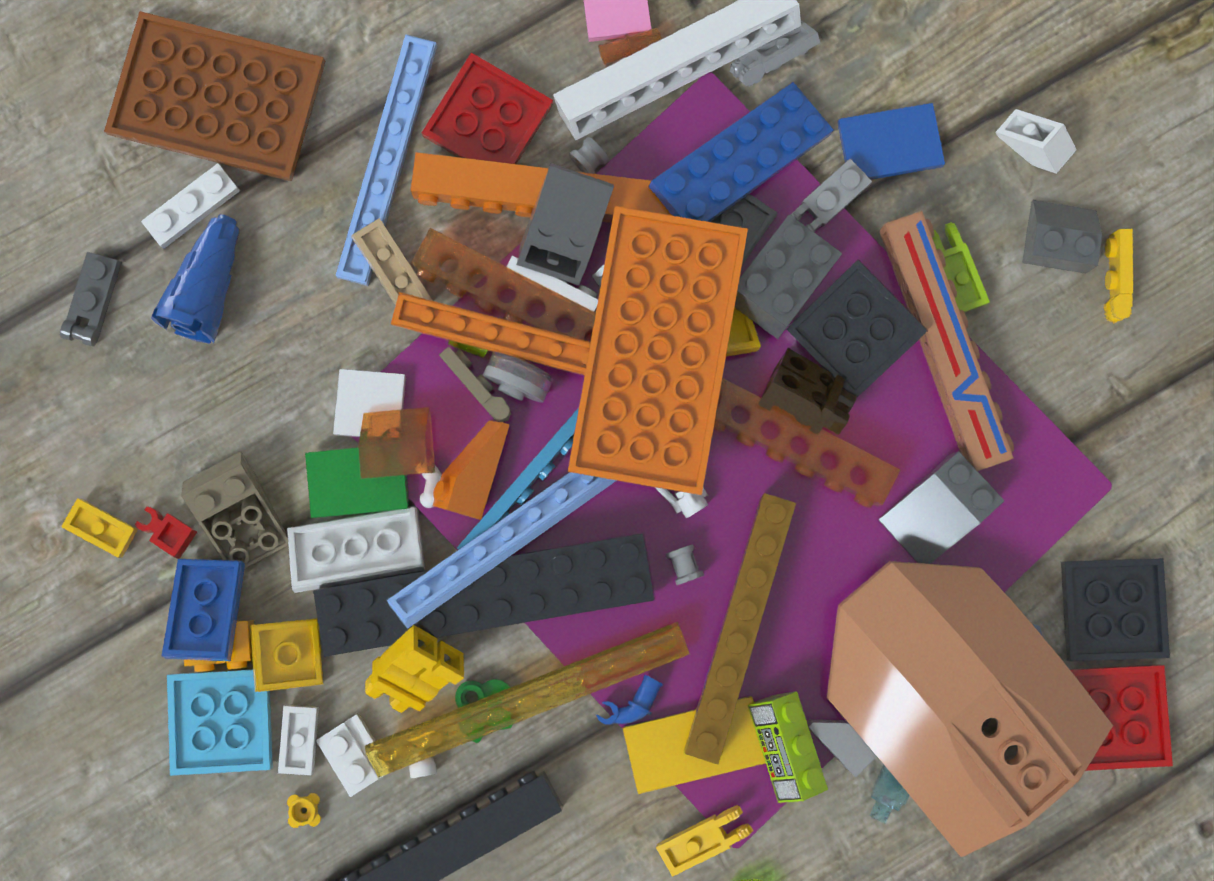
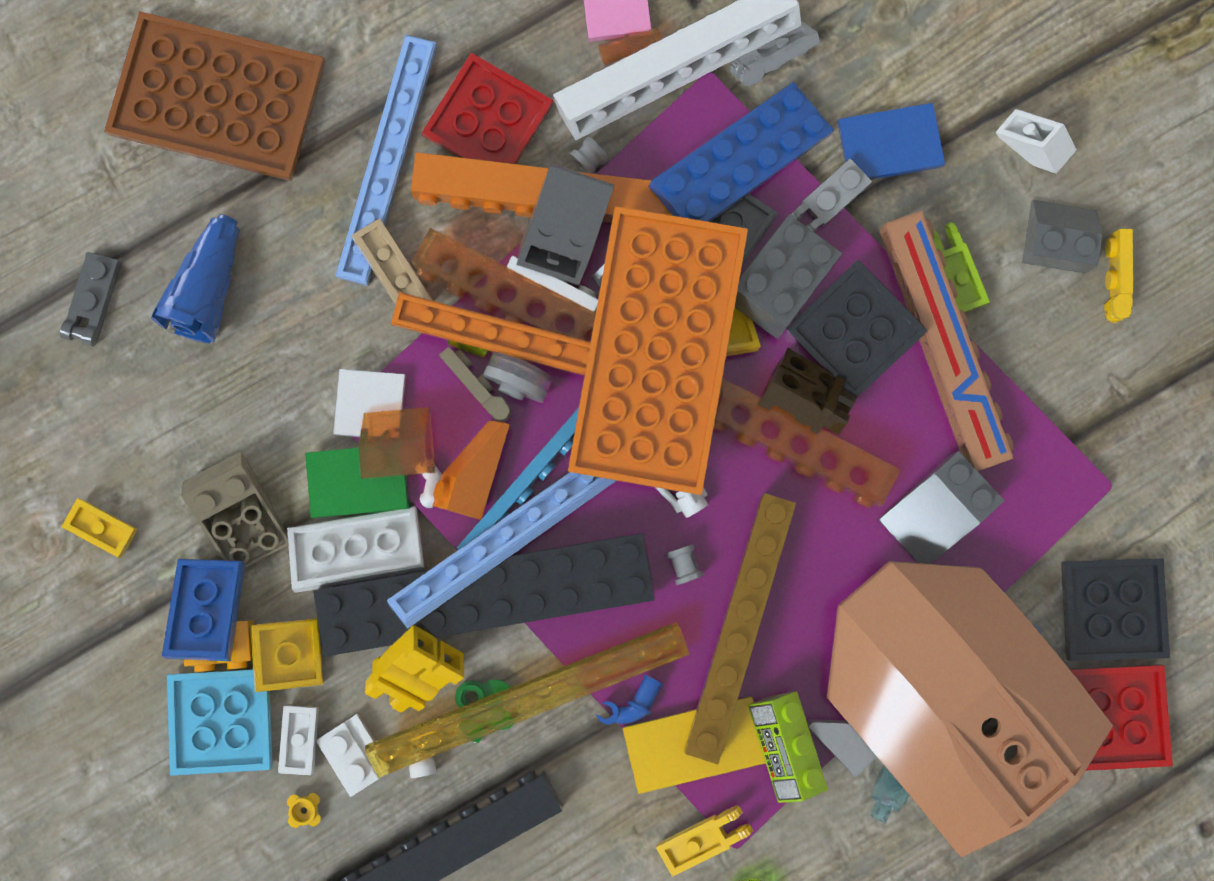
red plate [135,507,197,559] -> none
white plate [141,163,240,249] -> none

